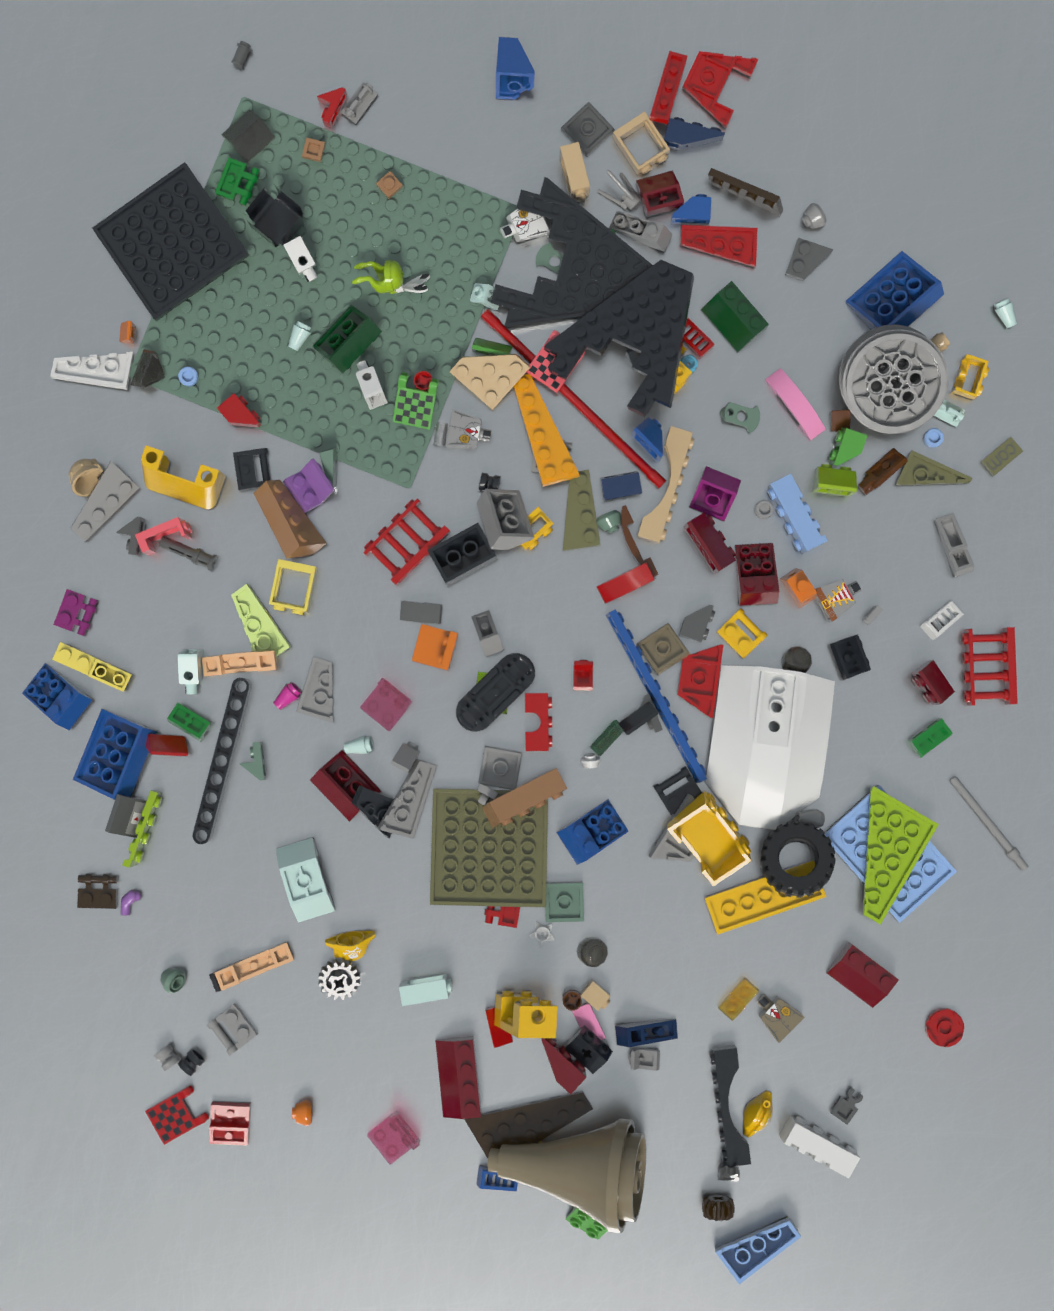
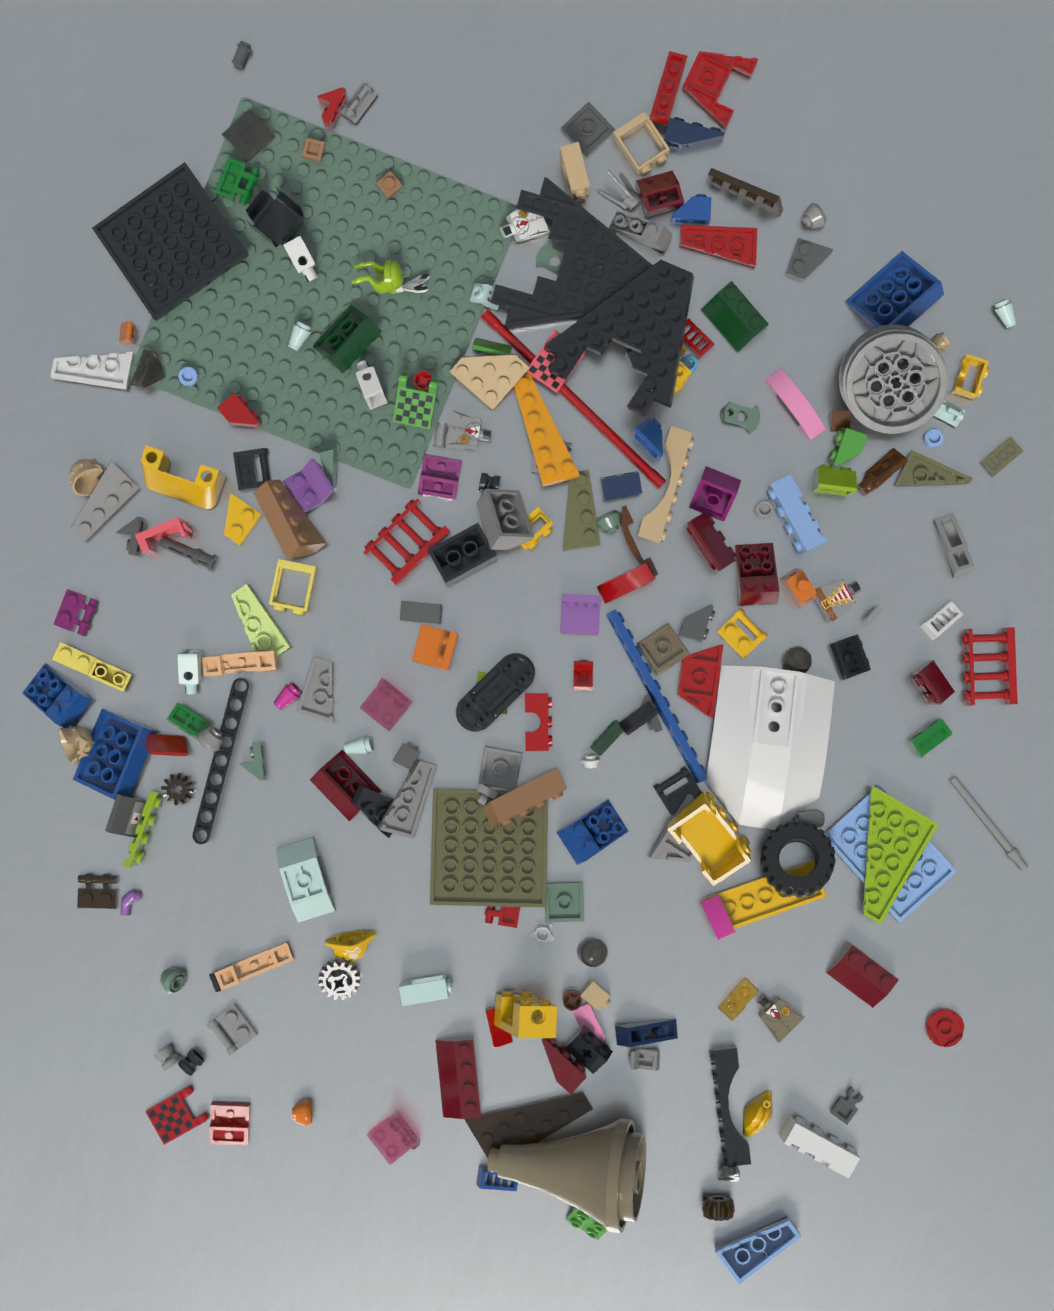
light grey slope [471,610,504,657] -> none
blue slope [496,37,535,100] -> none
none -> tan helmet [58,726,94,764]
none -> dark brown gear [161,773,195,806]
none -> light grey cone [197,727,223,752]
none -> yellow wing [224,493,262,546]
none -> magenta slope [418,454,462,500]
none -> medium lavender bracket [560,594,601,635]
none -> dark pink slope [701,895,736,941]

